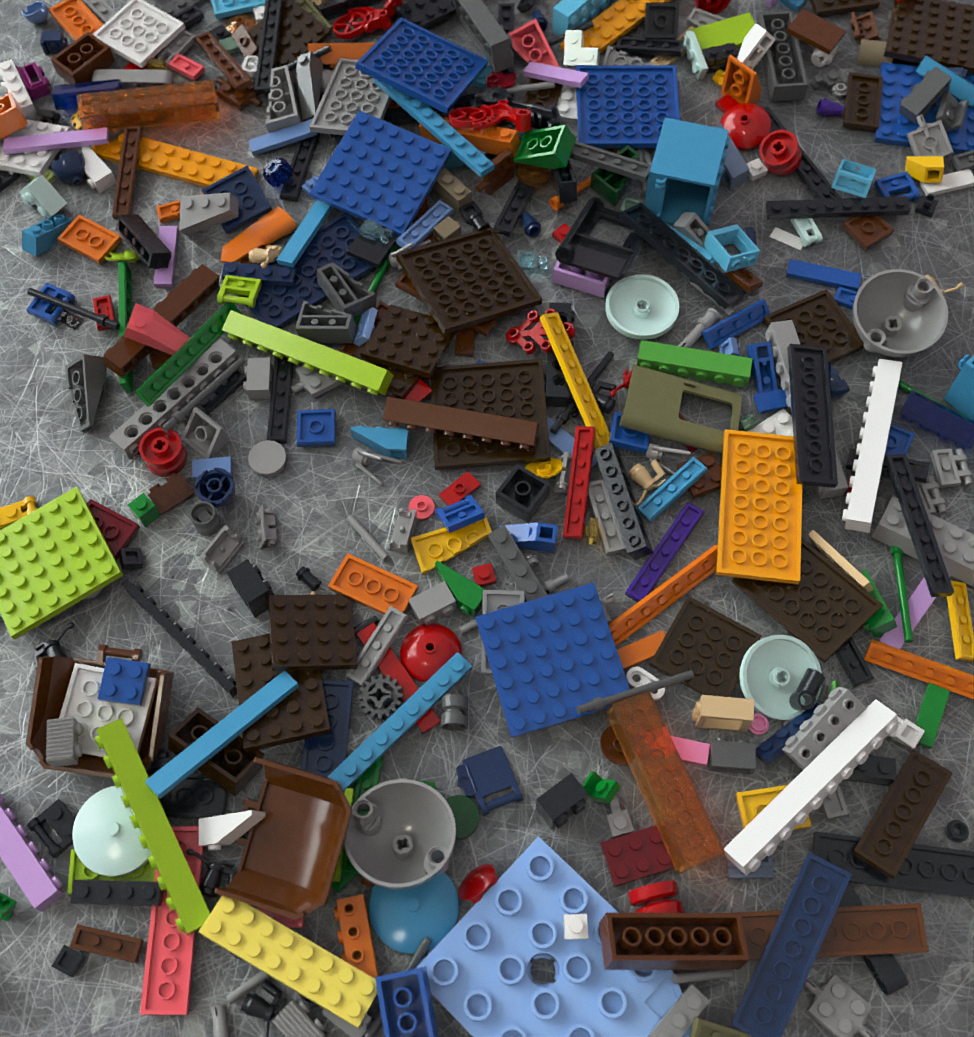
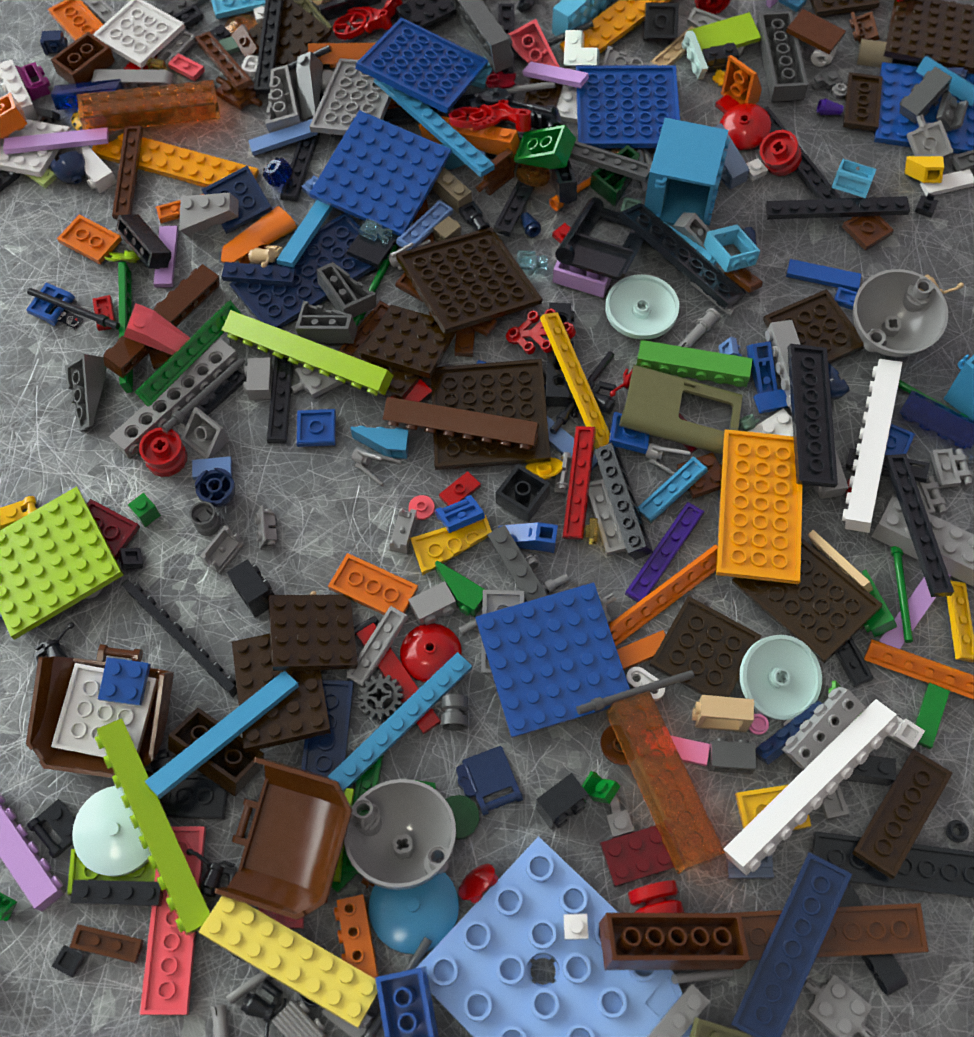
light aqua brick [19,175,67,218] -> none
medium blue hair [21,1,49,24] -> none
dark azure slope [22,214,72,256] -> none
light grey brick [46,717,82,767] -> none
reddish brown bracket [147,473,194,514] -> none
white slope [199,810,266,851] -> none
lime plate [217,275,262,308] -> none
light grey tile [248,440,287,477] -> none
black pin [296,566,322,591] -> none
light grey bar [346,515,389,561] -> none
light blue plate [354,307,378,346] -> none
red plate [472,563,496,587] -> none
dark blue cone [532,9,548,32] -> none
black plate [616,36,684,57] -> none
tan piece [628,459,666,506] -> none
blue plate [702,299,770,349] -> none
white slope [737,24,776,70] -> none
white sticker [770,227,803,250] -> none
black piece [789,668,825,711] -> none
light aqua plate [790,218,823,247] -> none
blue plate [874,171,920,201] -> none

